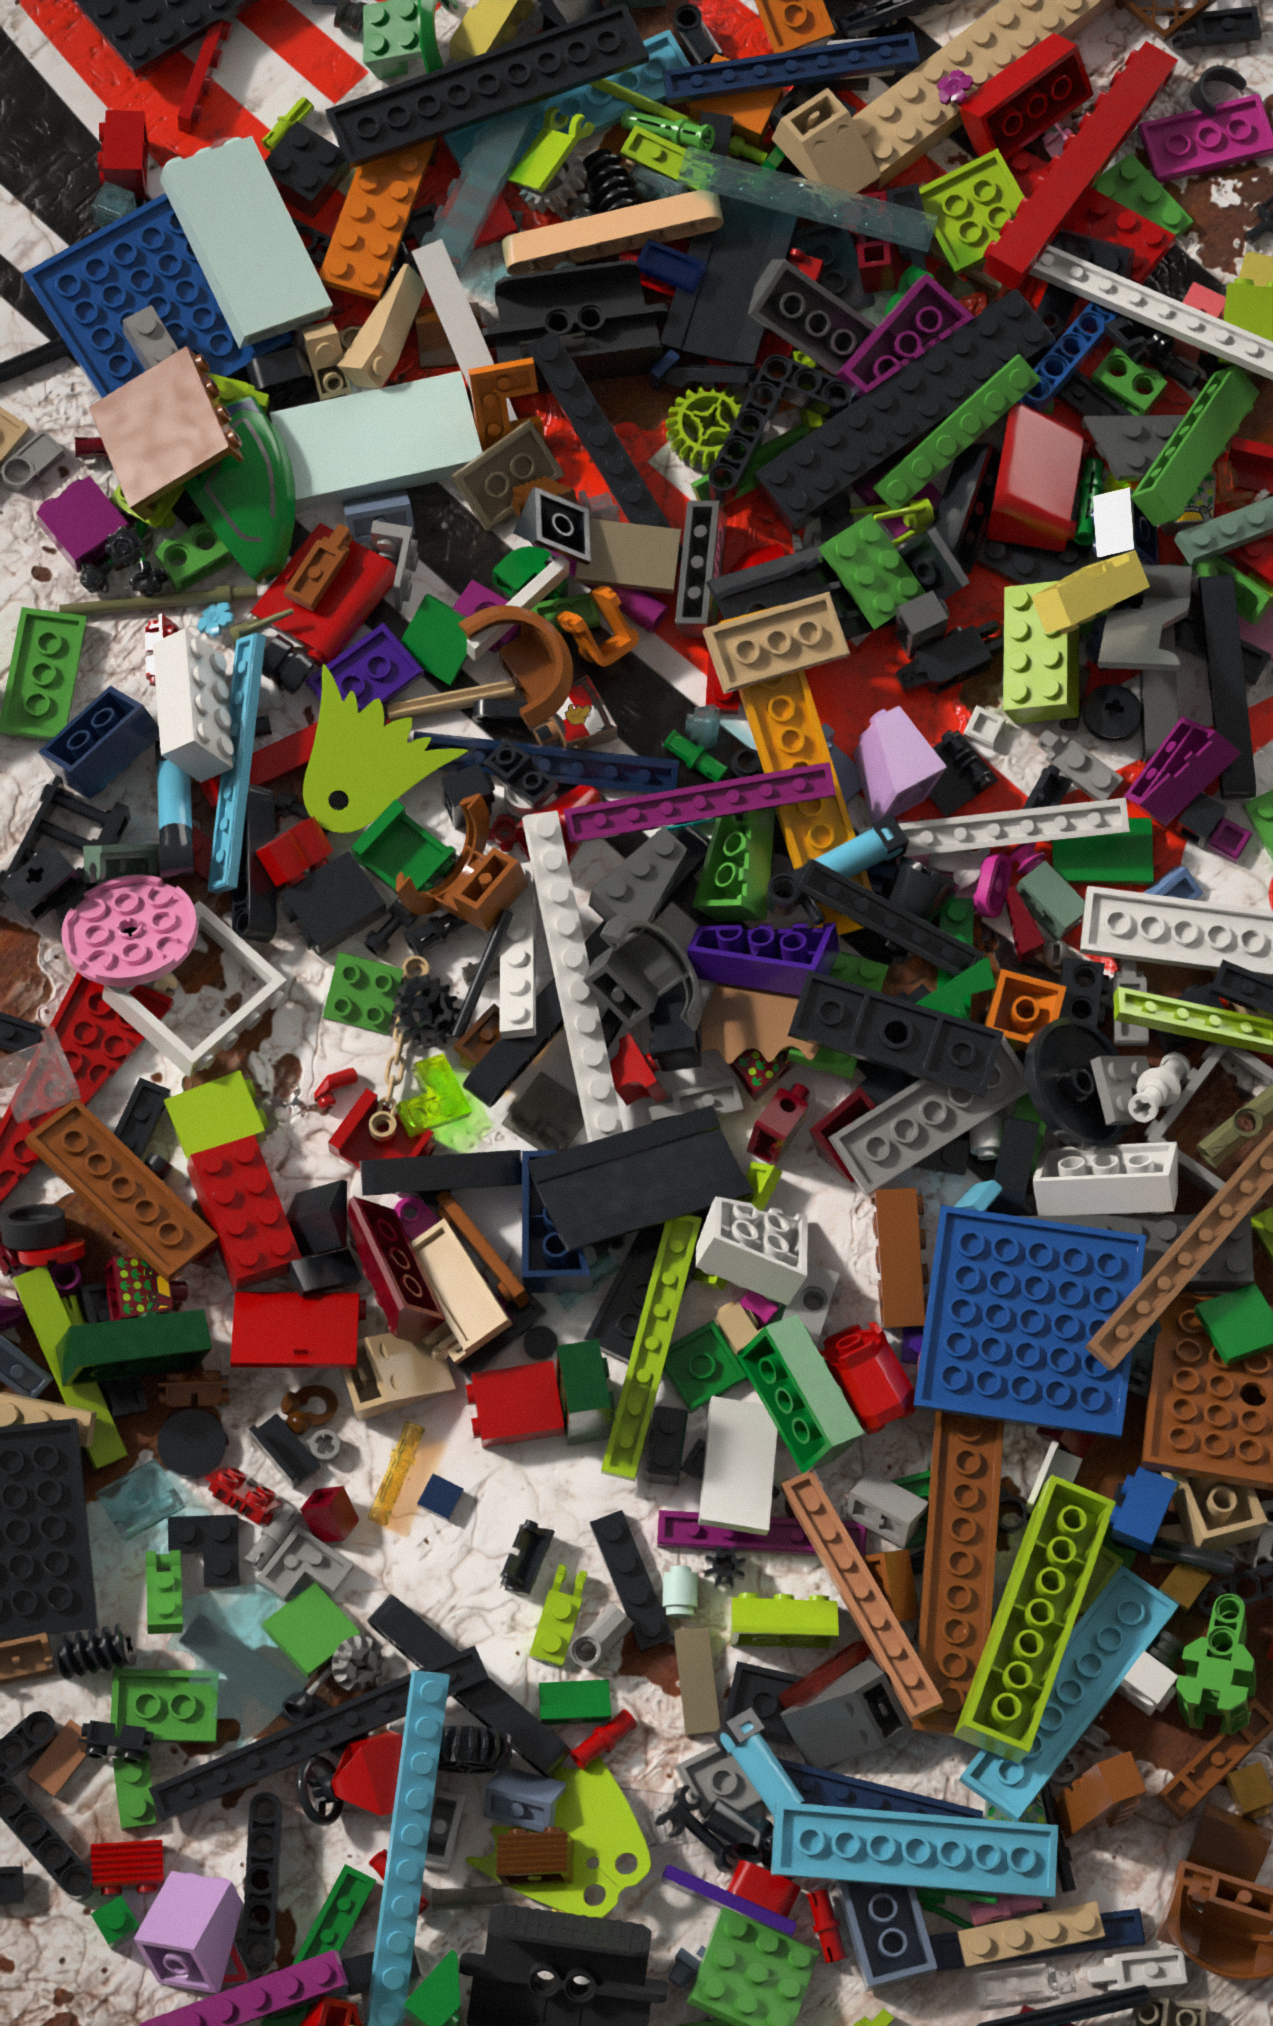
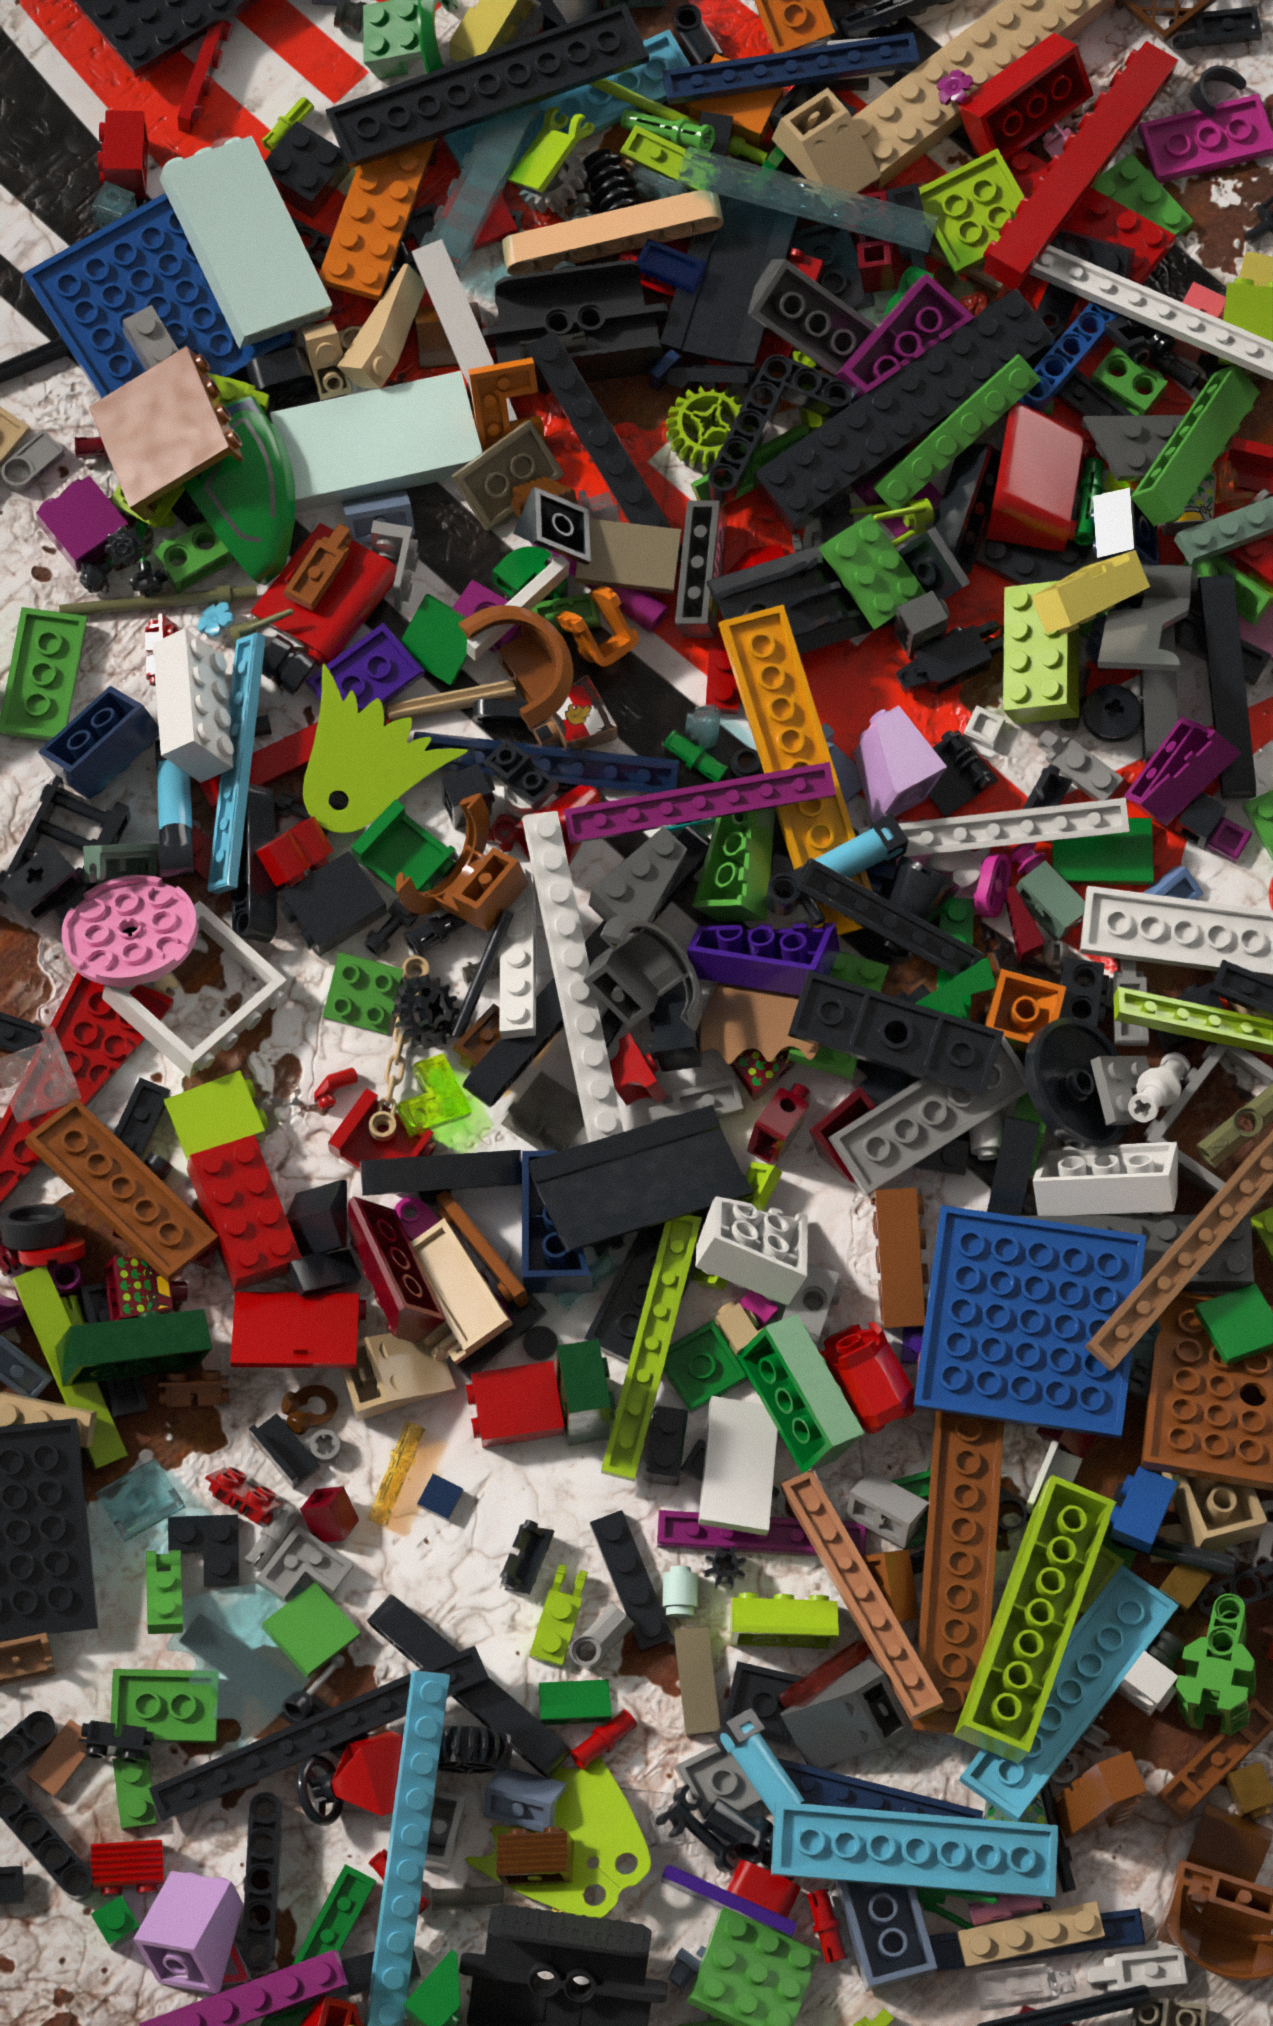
black piece [57,1623,137,1680] -> none
black tile [157,1409,227,1479] -> none
light grey gear [332,1635,386,1692] -> none
tan tile [703,592,850,694] -> none
medium azure tile [953,1180,1002,1211] -> none

